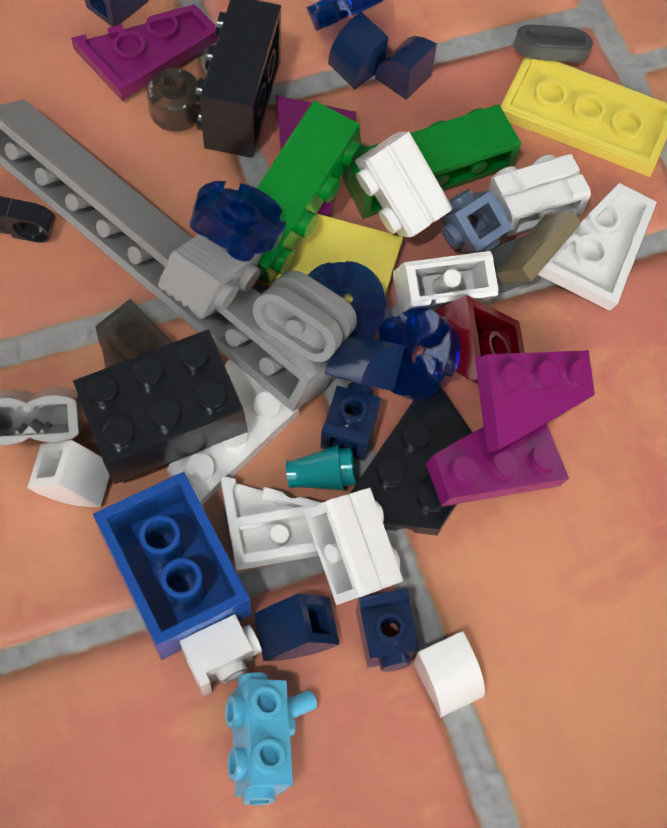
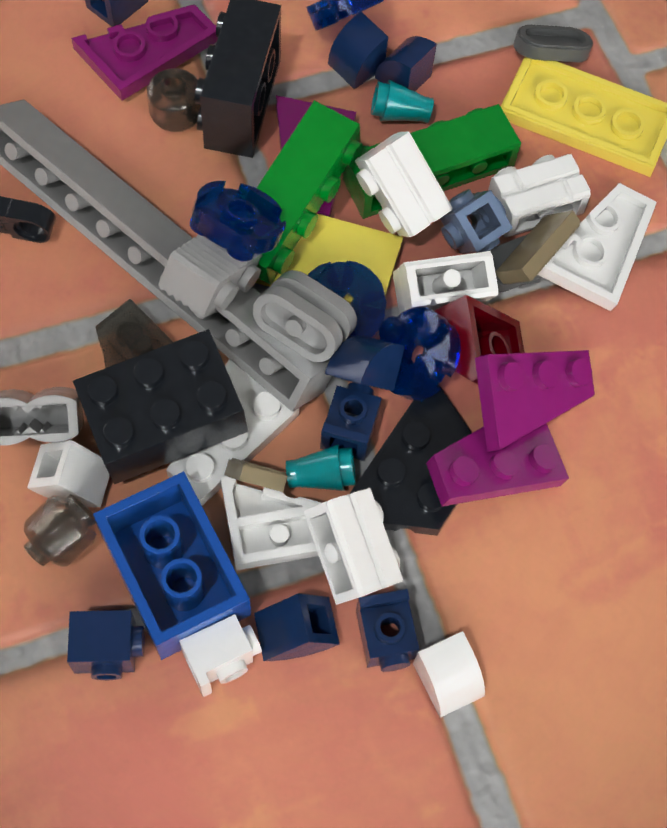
medium azure brick [225,672,317,805] -> none
none -> clear smoke head [23,494,97,567]
none -> dark blue brick [67,610,145,681]
none -> dark tan tile [224,458,288,492]
none -> teal cone [371,80,434,123]

